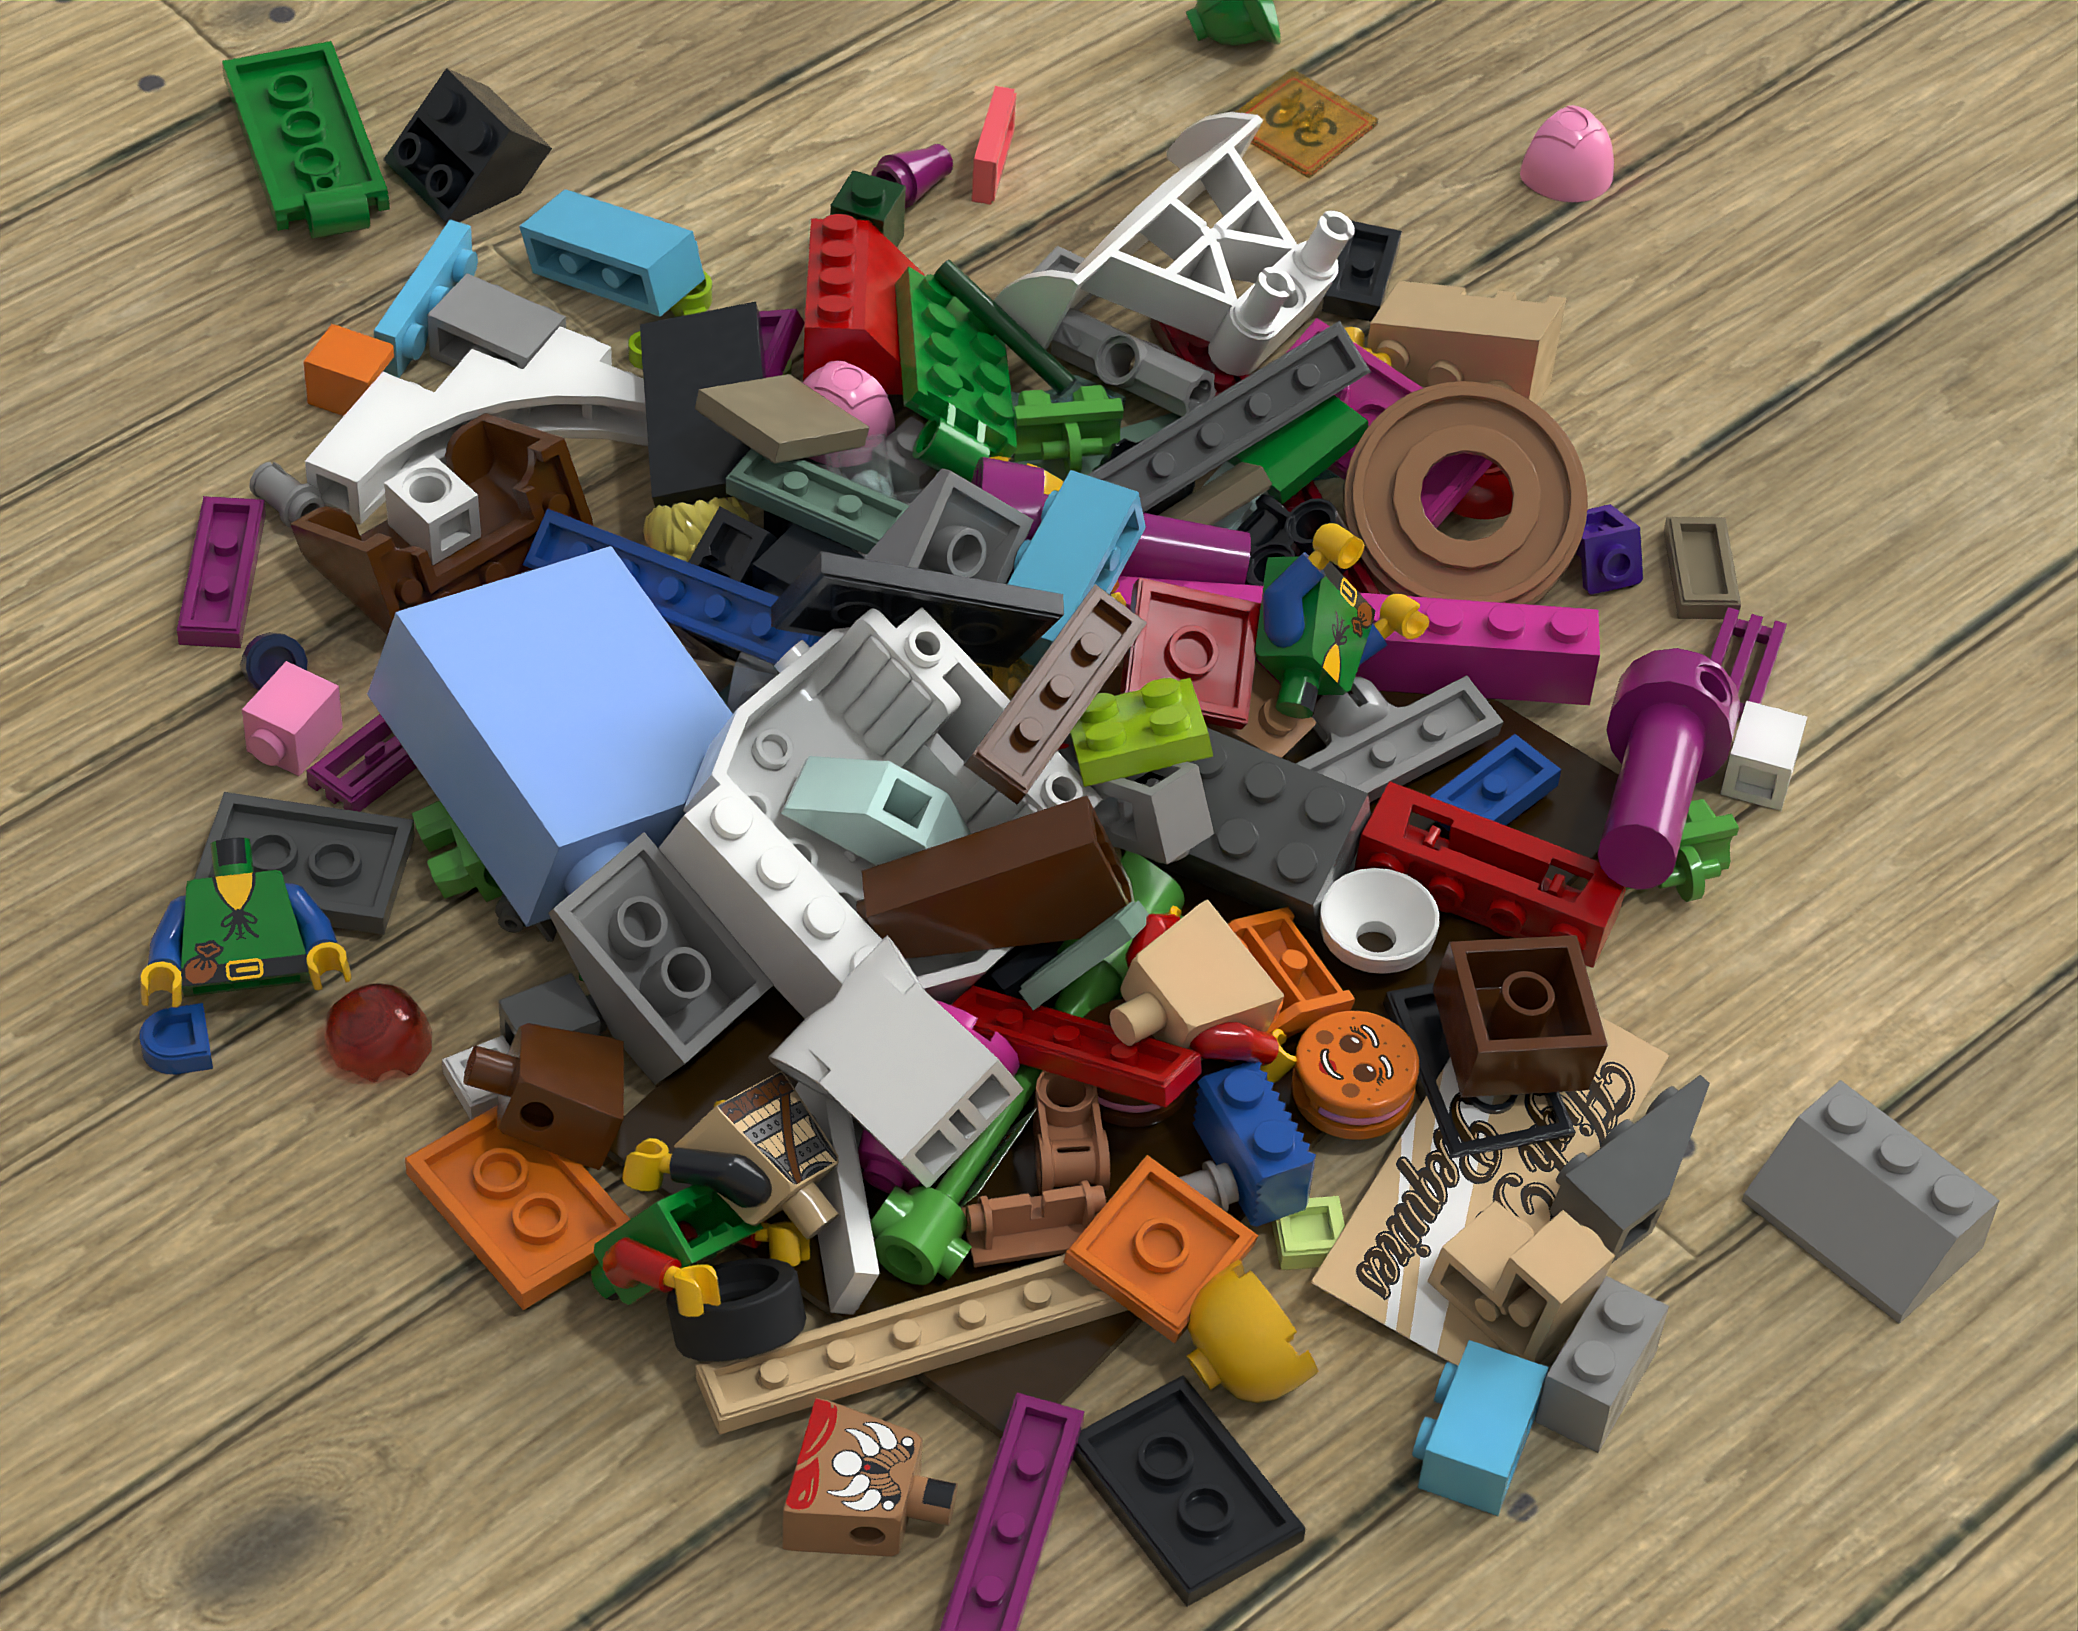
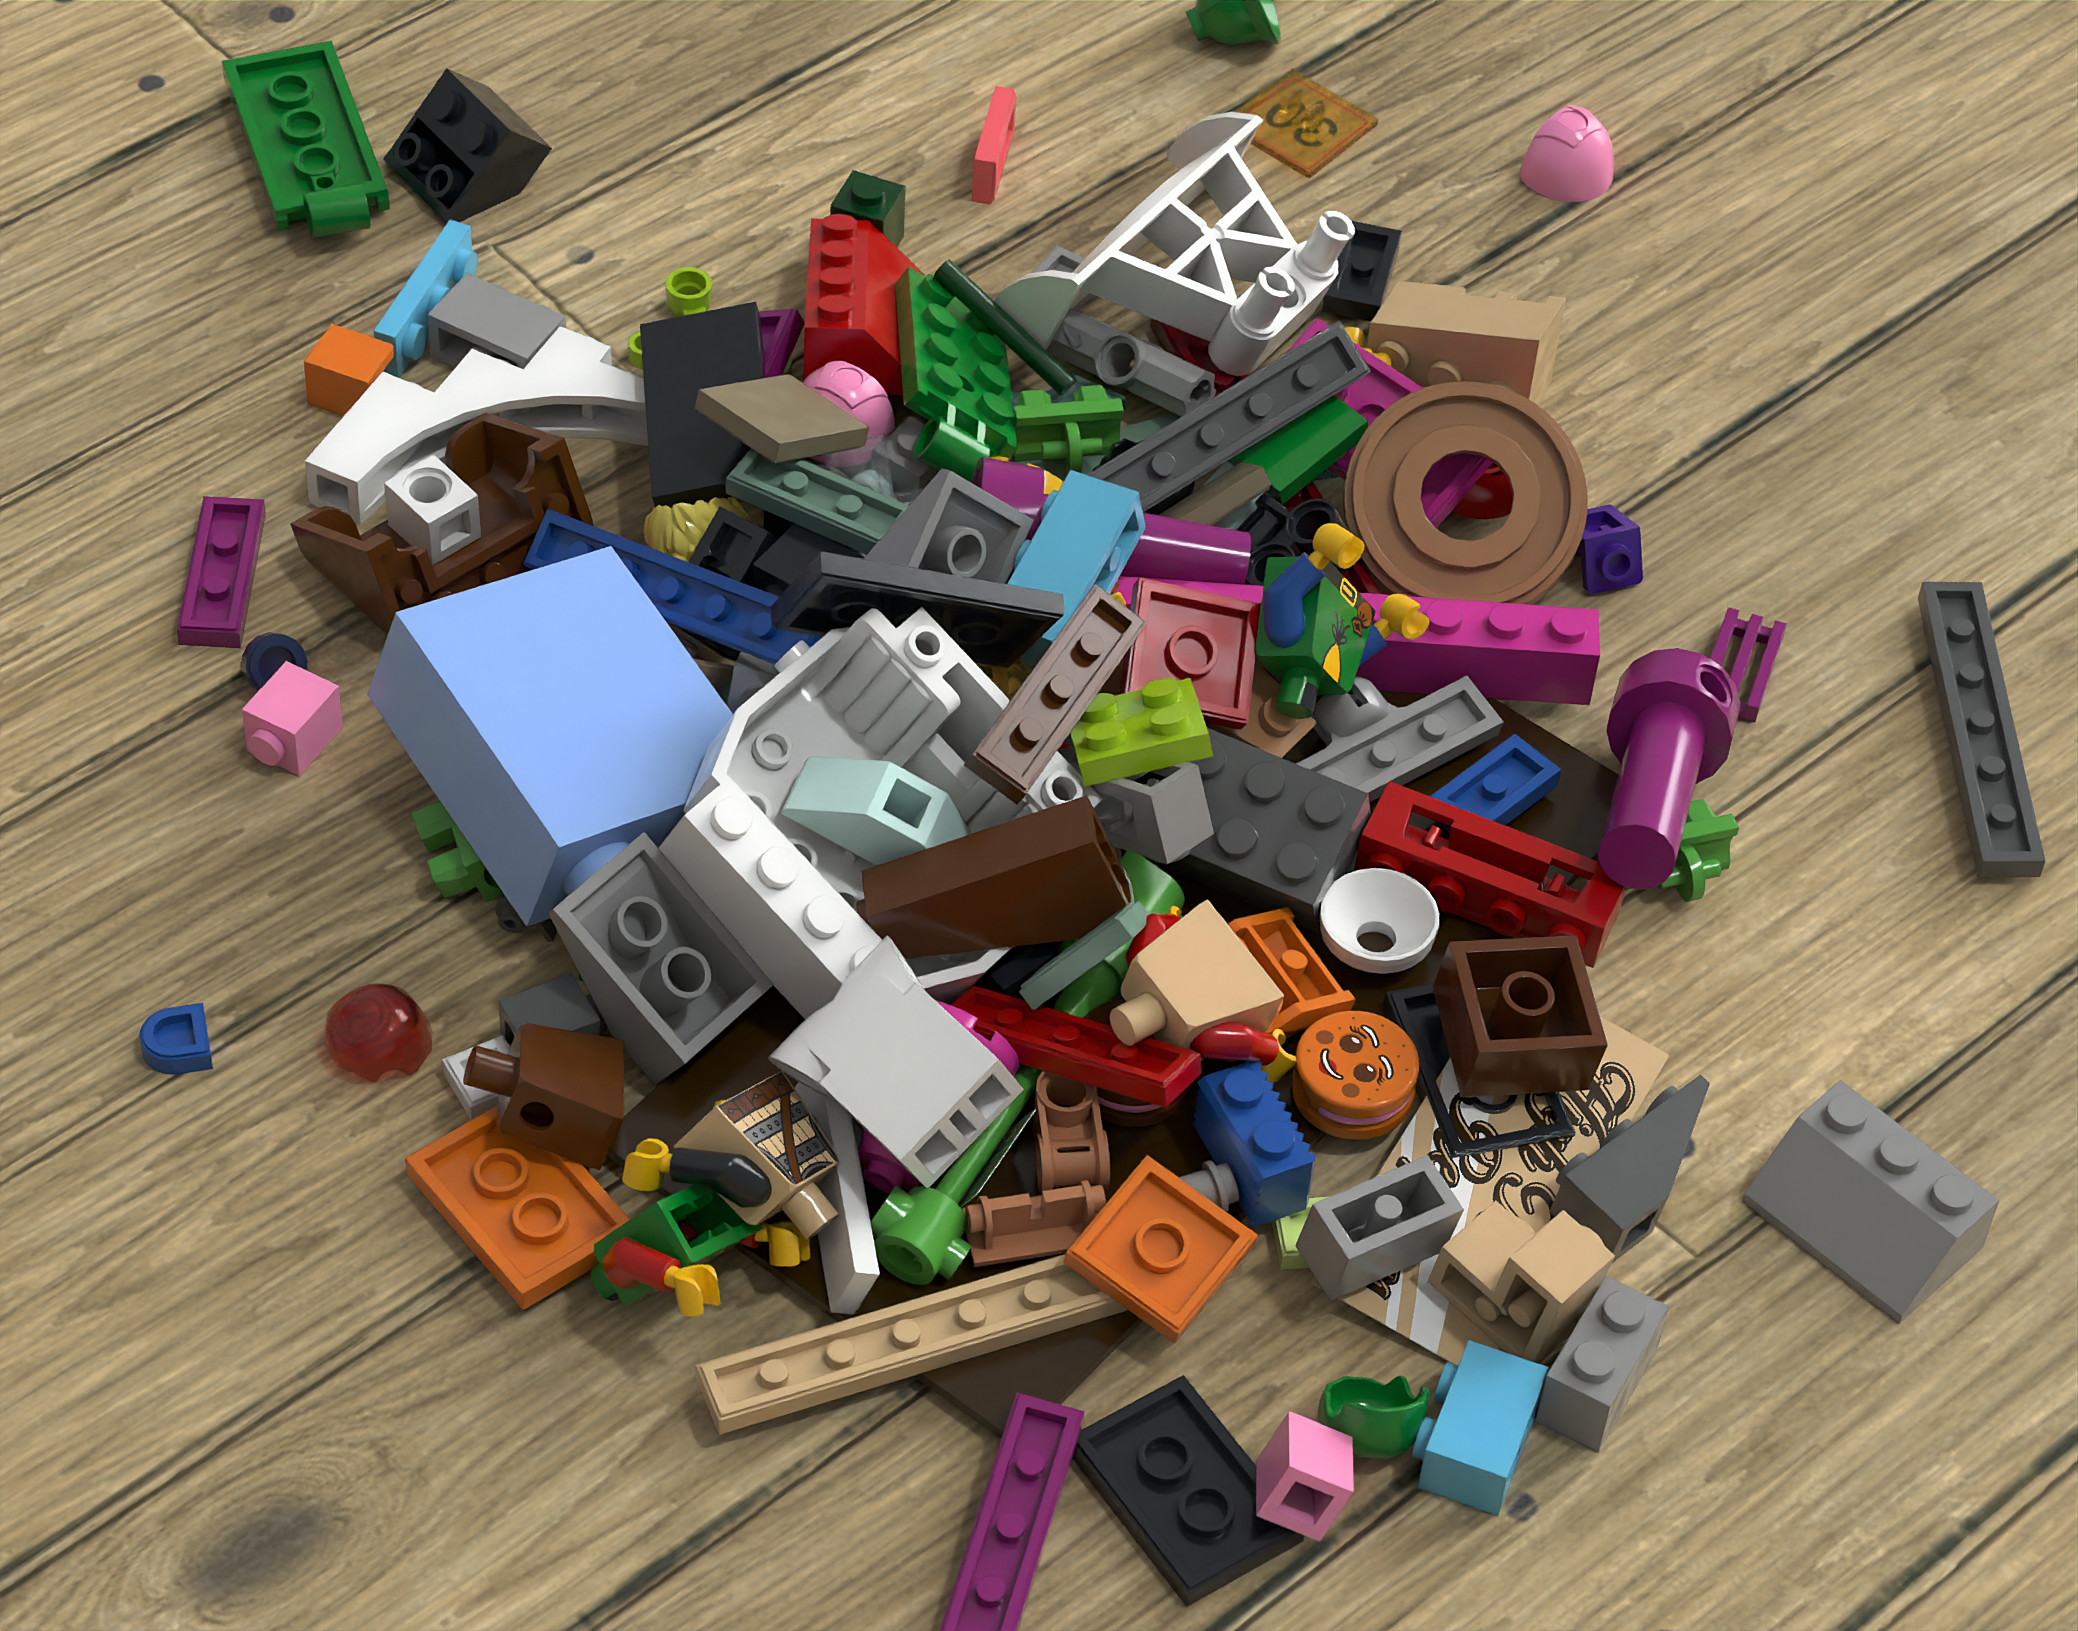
torso [141,838,352,1008] -> none
dark grey plate [194,792,415,935] -> none
light grey pin [249,462,325,528] -> none
magenta tile [306,714,417,812] -> none
medium azure brick [519,189,705,317] -> none
black tyre [666,1258,806,1362] -> none
medium nougat torso [783,1397,958,1557] -> none
magenta cone [871,144,953,208] -> none
yellow cylinder [1186,1259,1319,1403] -> none
dark tan tile [1663,517,1741,619] -> none
white brick [1720,701,1807,811] -> none
none -> bright pink brick [1256,1411,1354,1541]
none -> light grey brick [1295,1155,1464,1300]
none -> green hair [1318,1375,1429,1459]
none -> dark grey plate [1918,582,2045,877]

